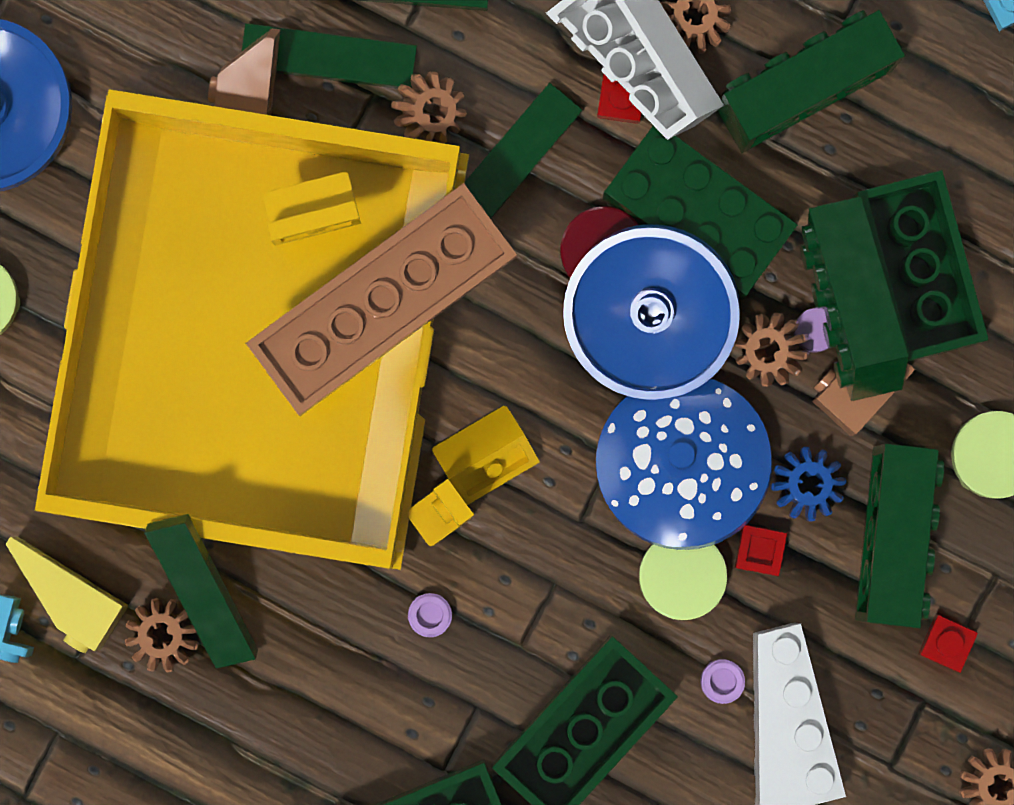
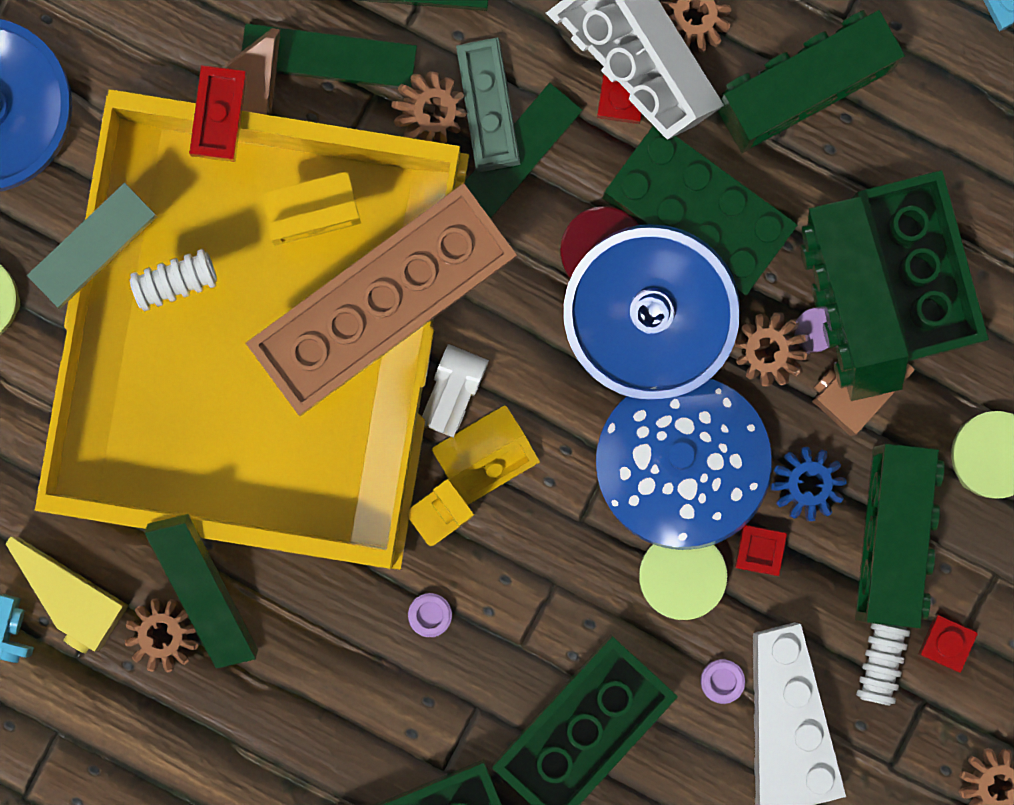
none -> sand green tile [27,183,157,309]
none -> white piece [129,249,217,312]
none -> red plate [189,65,247,162]
none -> white piece [422,344,489,438]
none -> sand green tile [456,37,521,173]
none -> white piece [856,623,910,706]

